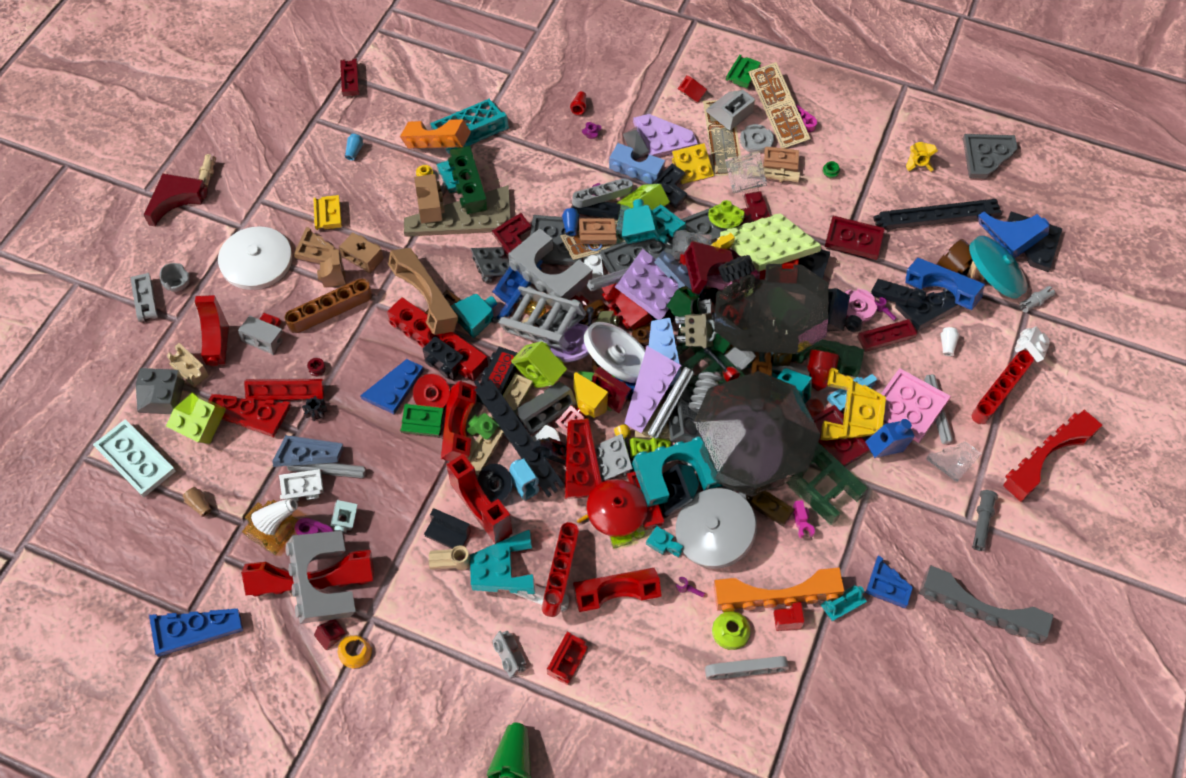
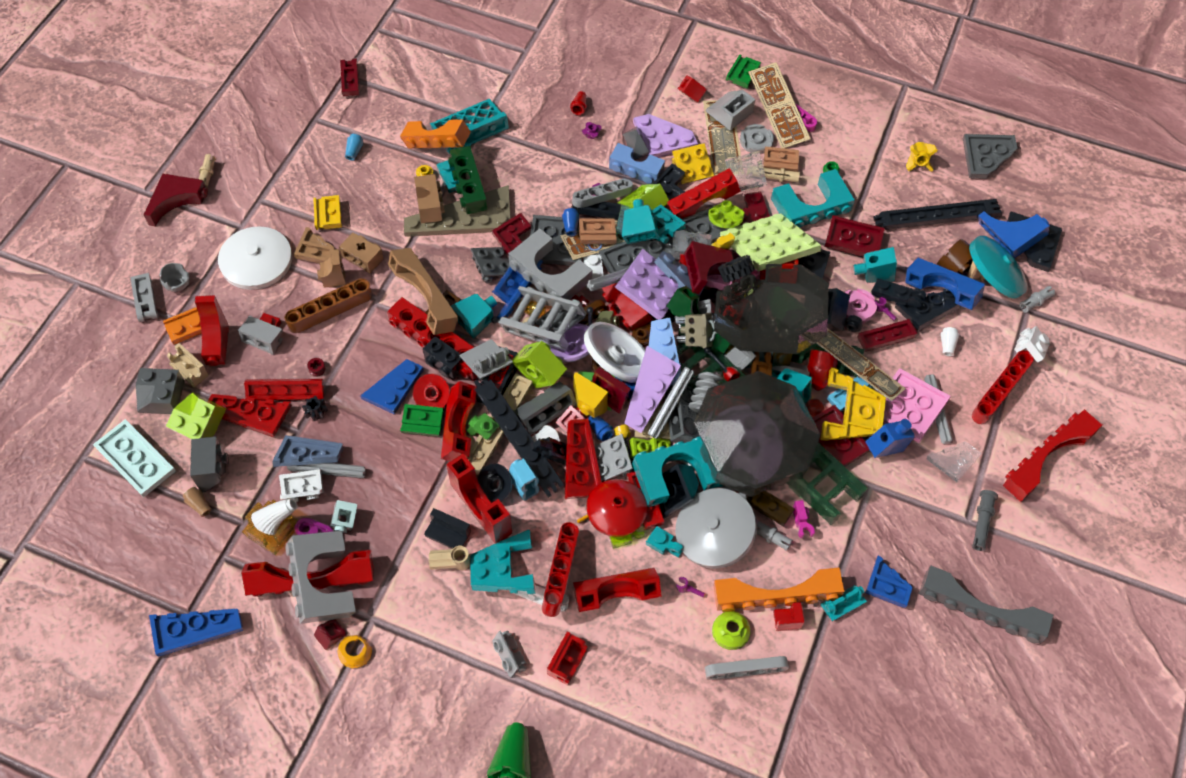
none -> orange plate [163,307,201,345]
none -> dark grey slope [190,437,229,493]
none -> light grey hinge [459,339,513,379]
none -> blue cone [588,416,614,442]
none -> red arch [667,168,741,219]
none -> light grey pin [757,520,793,551]
none -> teal arch [771,169,855,228]
none -> sticker [803,321,906,401]
none -> teal torso [853,247,897,283]

